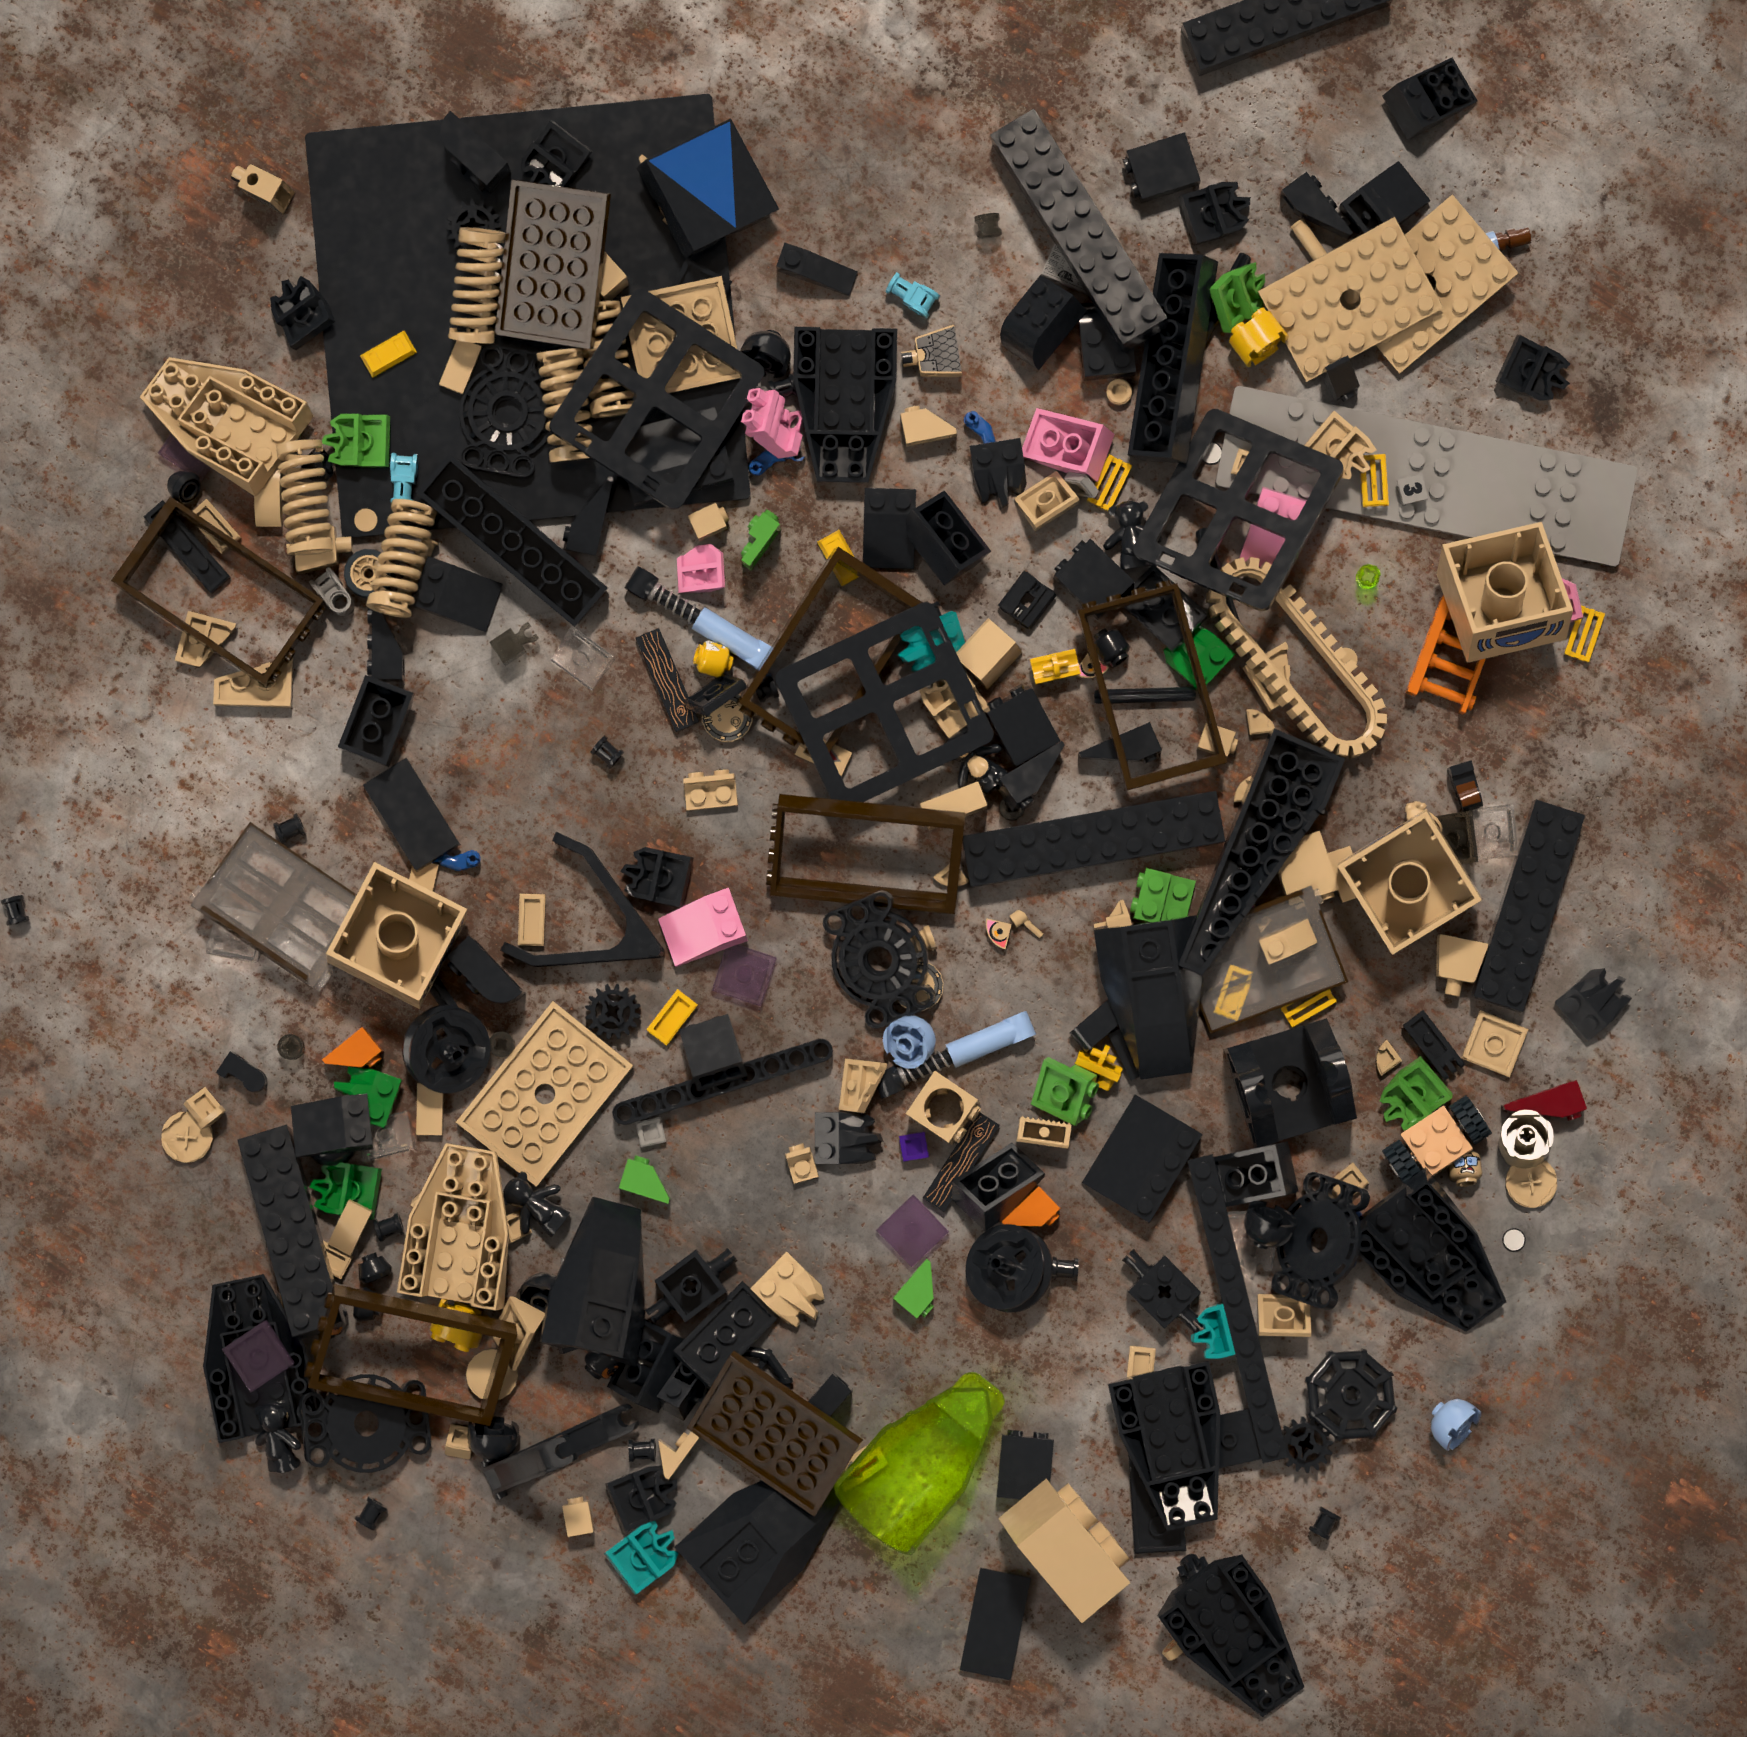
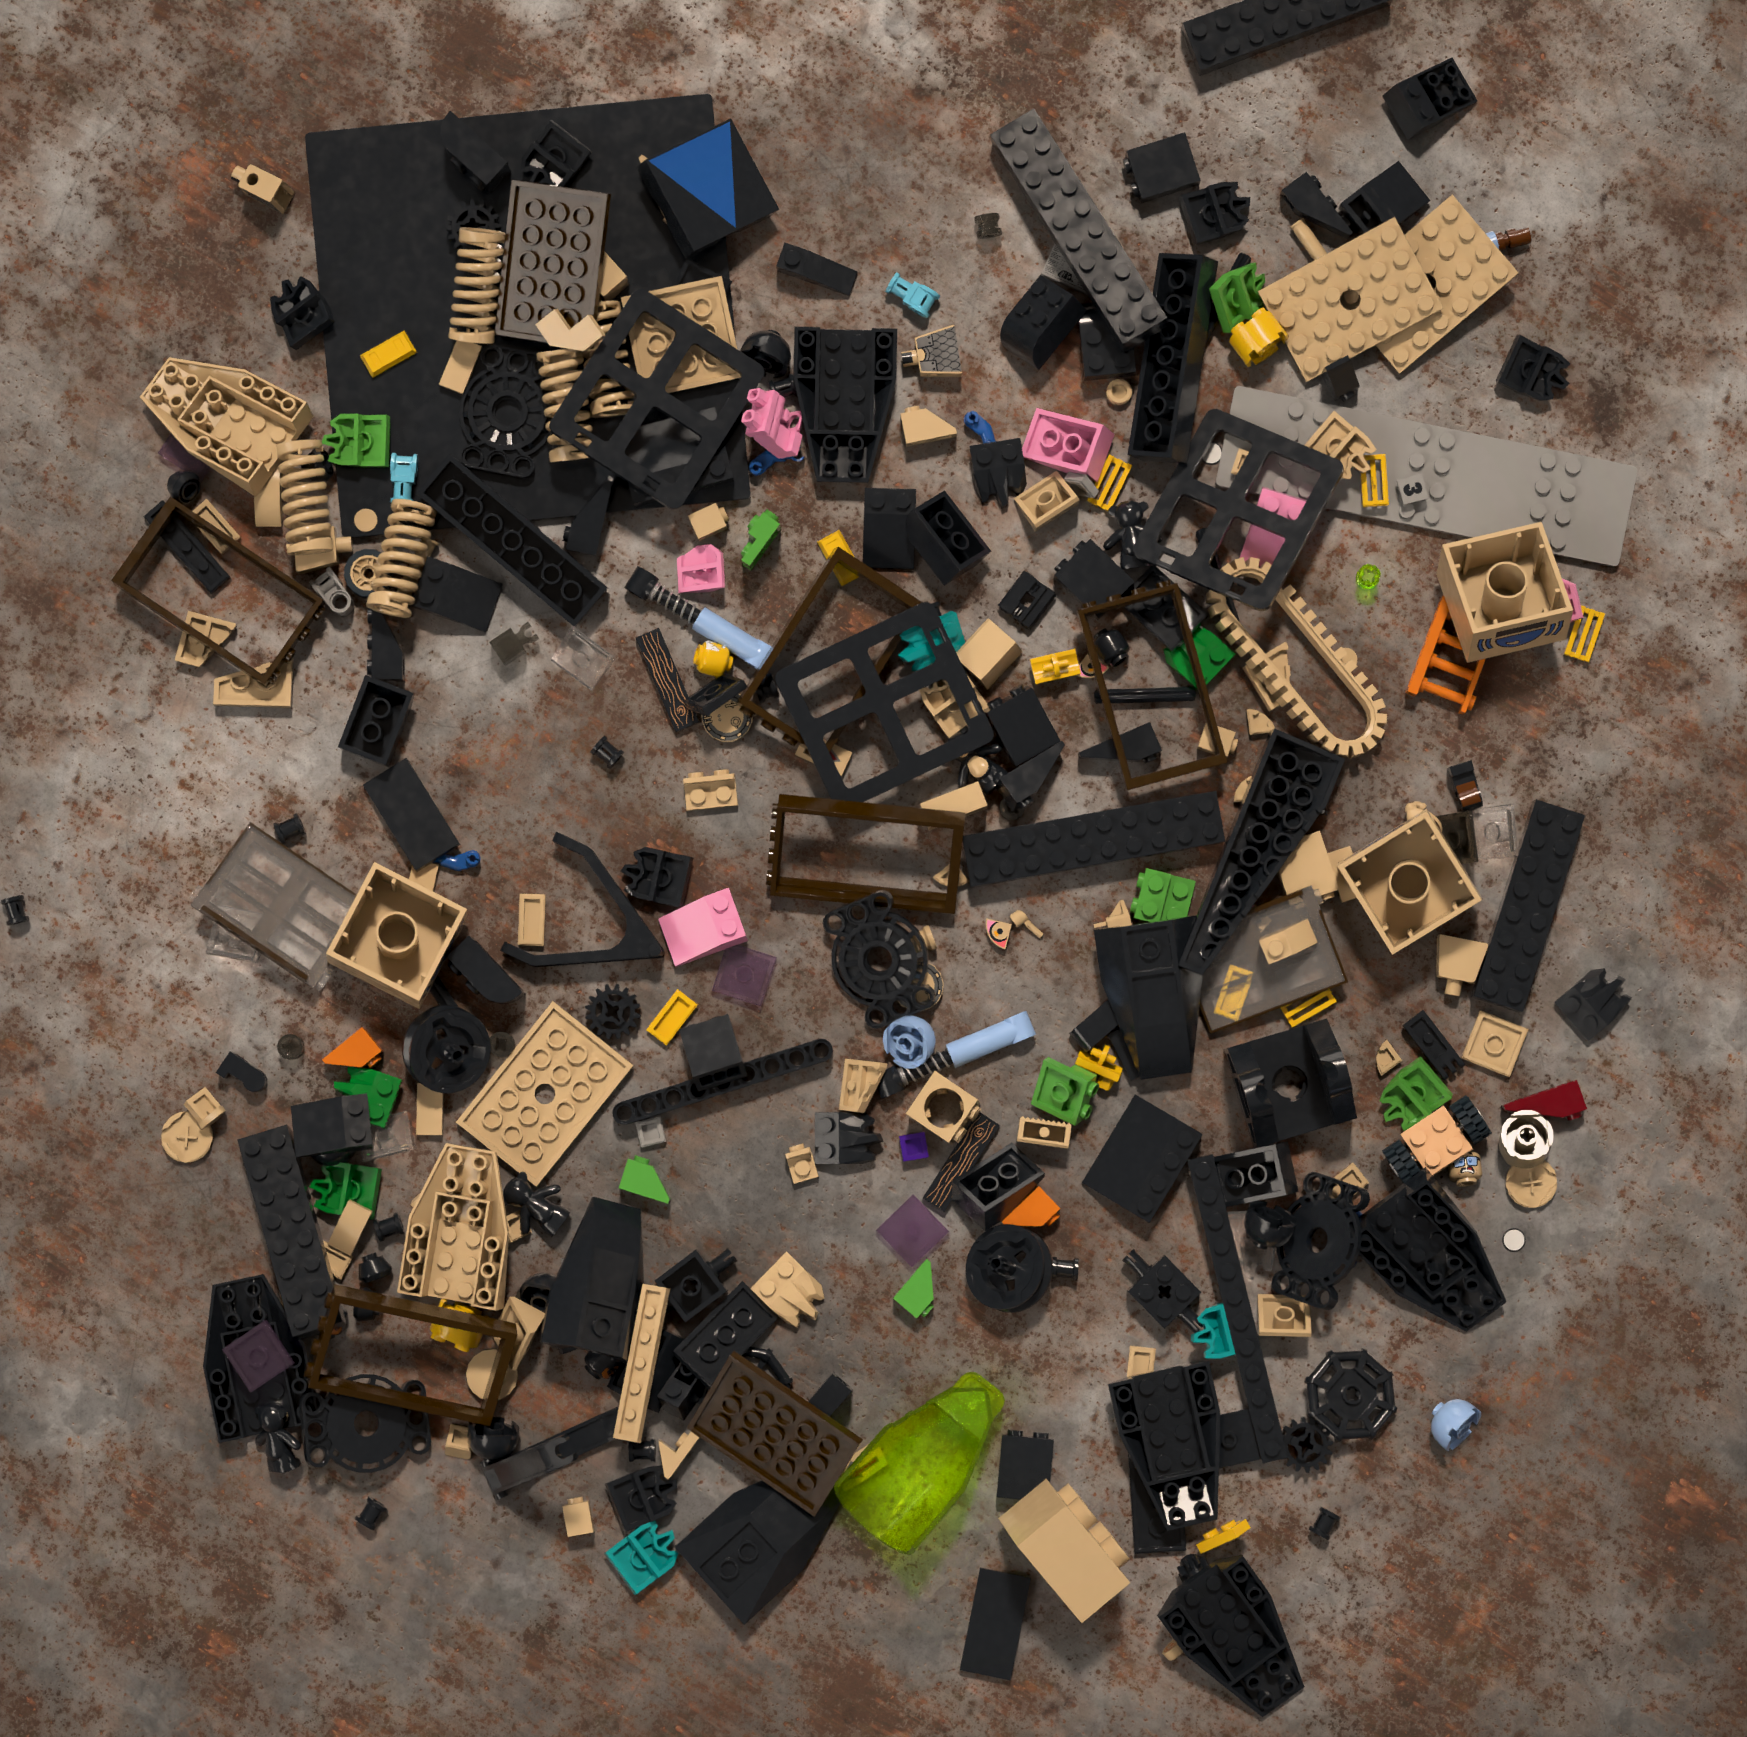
none -> tan tile [535,309,606,351]
none -> tan plate [613,1284,670,1443]
none -> yellow plate [1196,1519,1251,1554]

